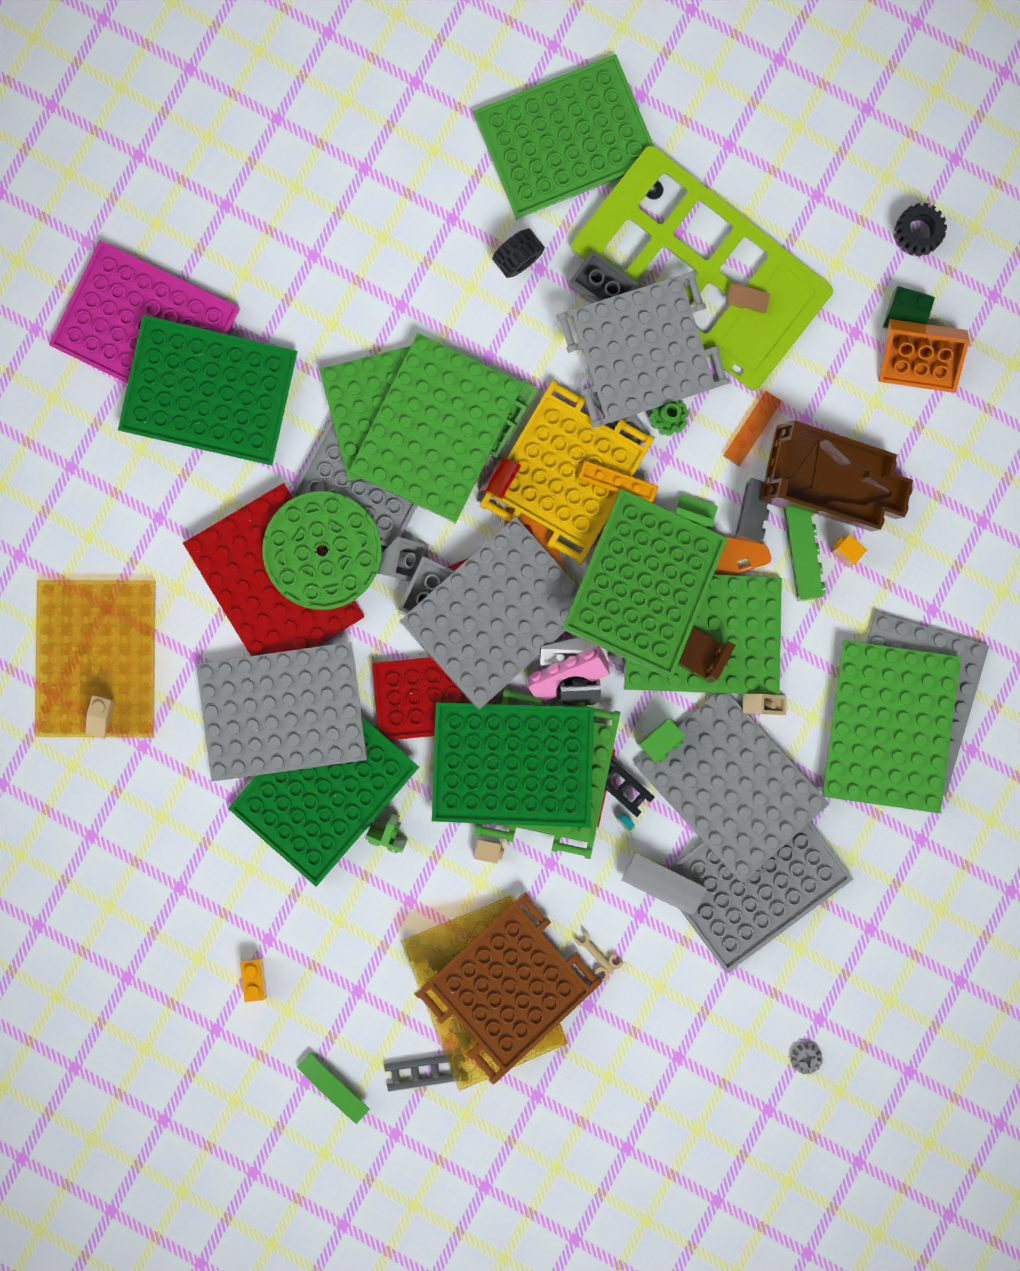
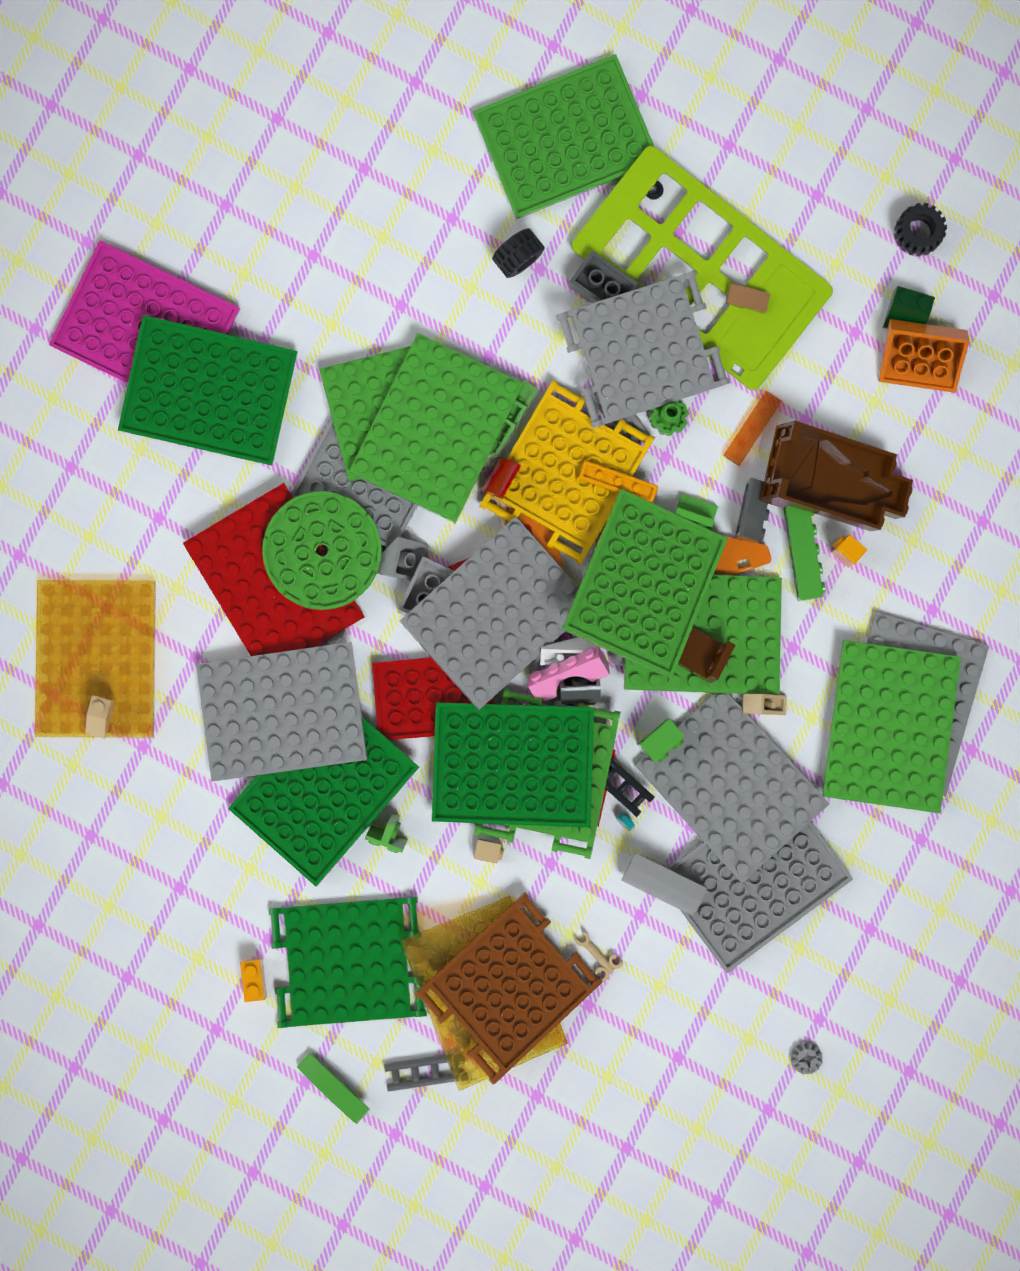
none -> green plate [268,897,427,1028]

